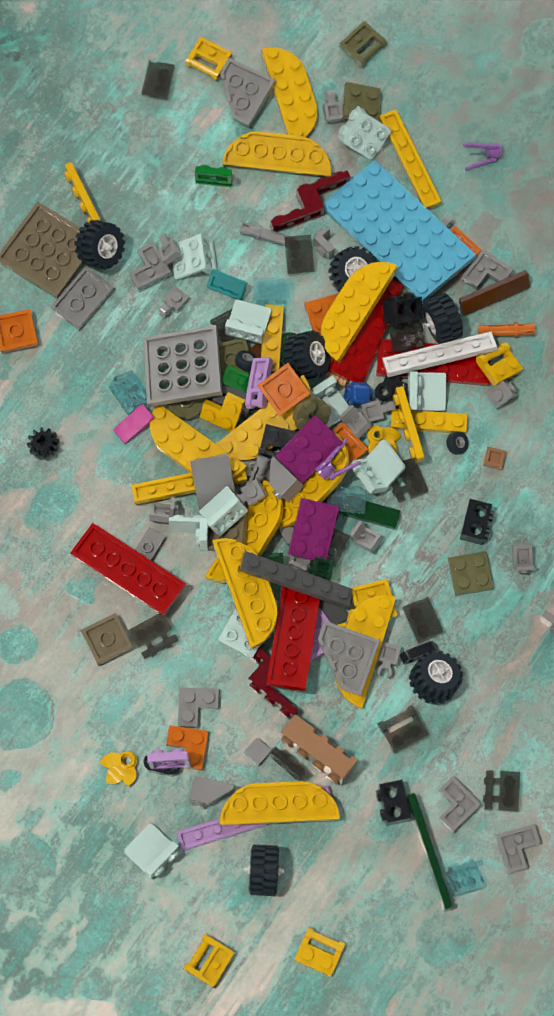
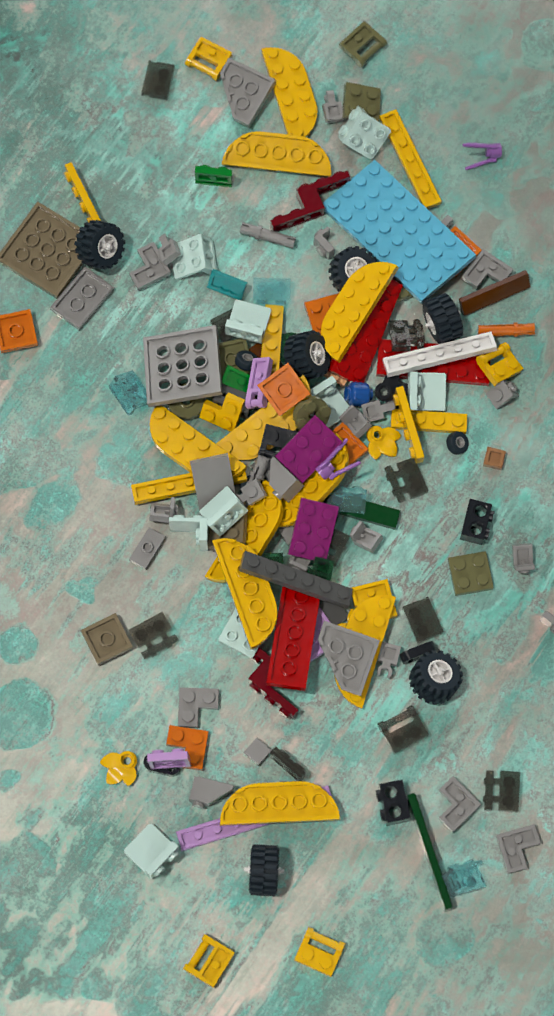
black gear [27,427,60,460] -> none
red plate [70,523,186,616] -> none
dark pink slope [113,404,154,444] -> none
light grey plate [159,286,189,319] -> none
medium nougat wedge [280,714,358,785] -> none
clear smoke plate [284,234,314,274] -> none
light aqua bracket [350,440,405,494] -> none
black brick [383,292,422,324] -> none

